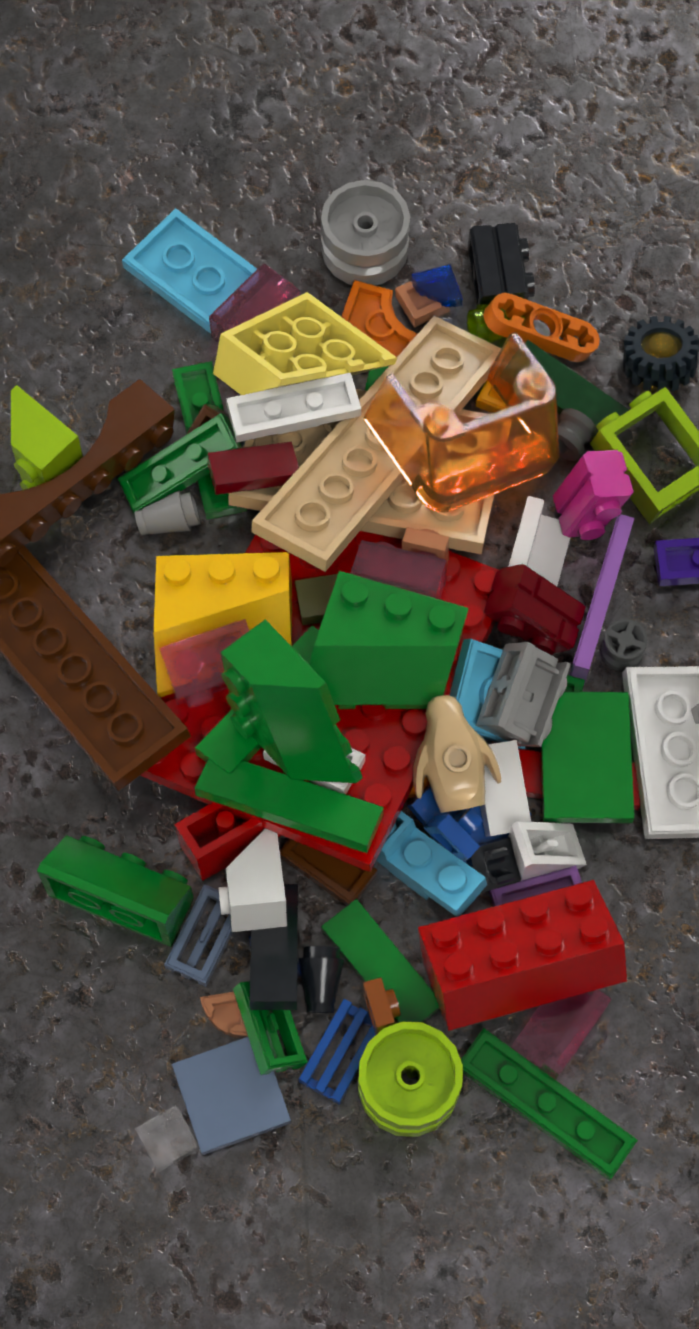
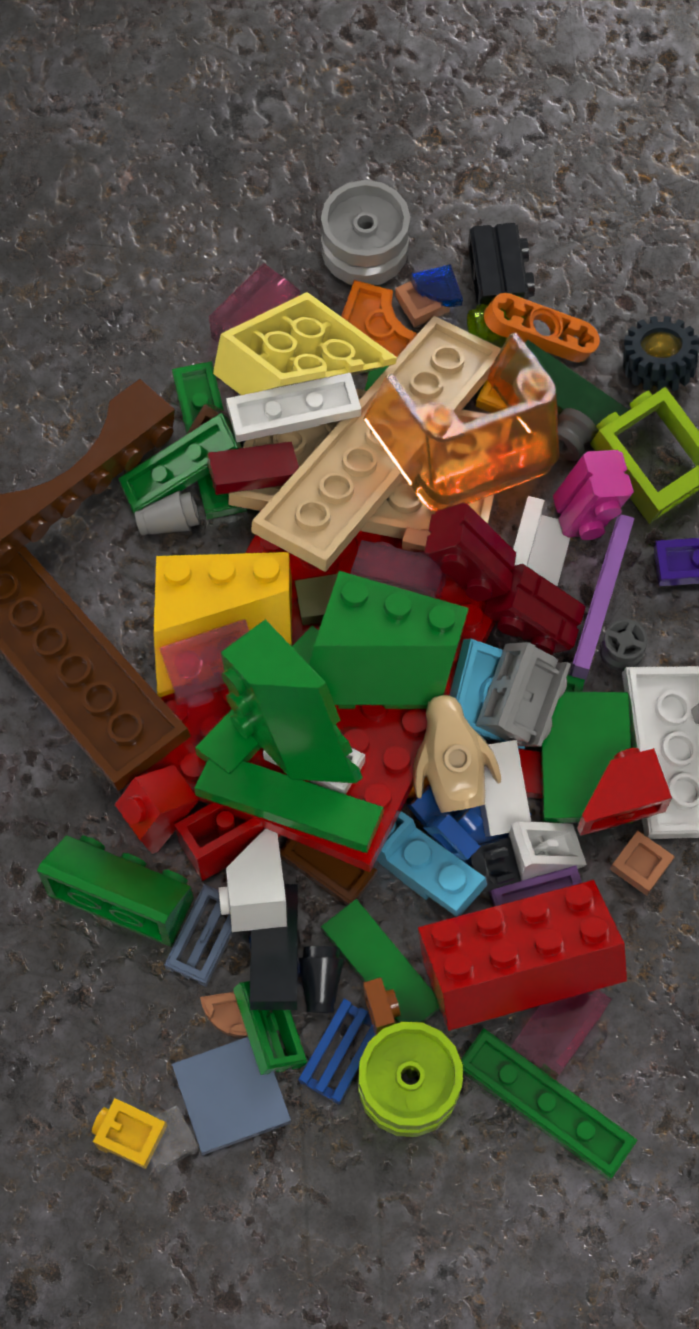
lime slope [11,385,83,490] -> none
medium azure tile [122,208,266,335] -> none
none -> yellow bracket [91,1098,168,1169]
none -> red slope [115,764,199,854]
none -> dark red brick [424,502,516,602]
none -> red slope [577,748,672,836]
none -> nougat plate [610,830,675,896]

